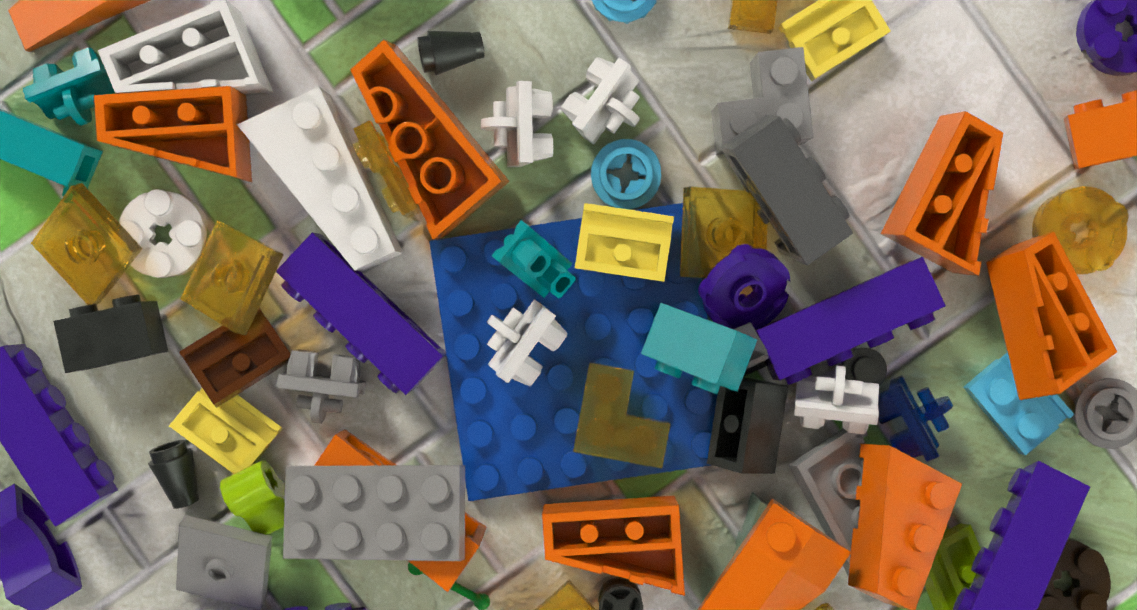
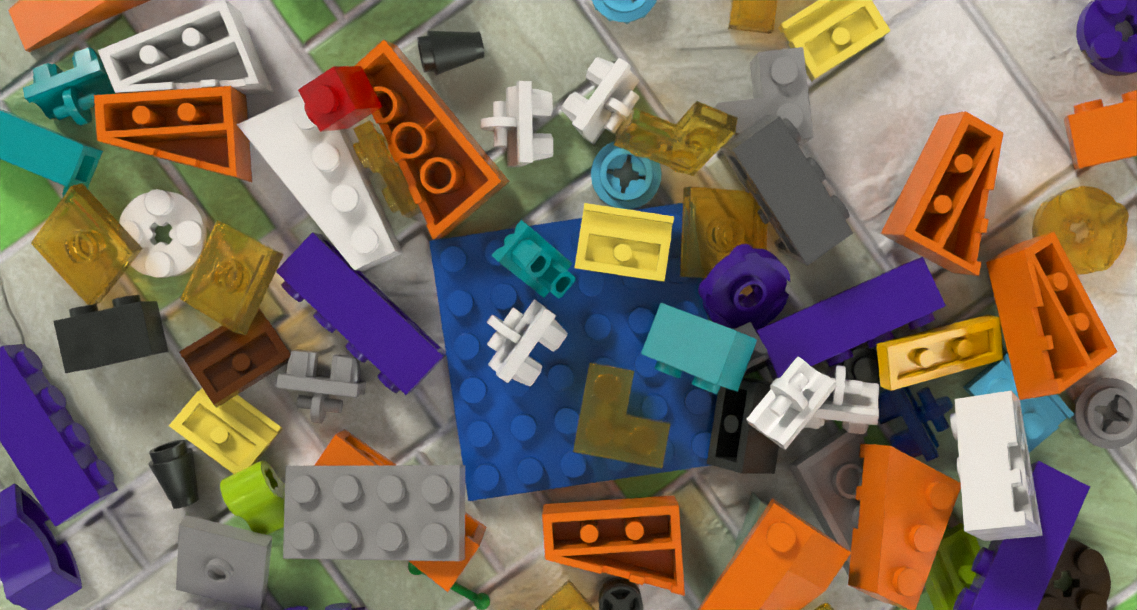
none -> red brick [298,66,382,132]
none -> clear yellow plate [614,101,738,176]
none -> white hips [746,356,837,450]
none -> yellow plate [876,314,1003,391]
none -> white wedge [950,391,1043,541]

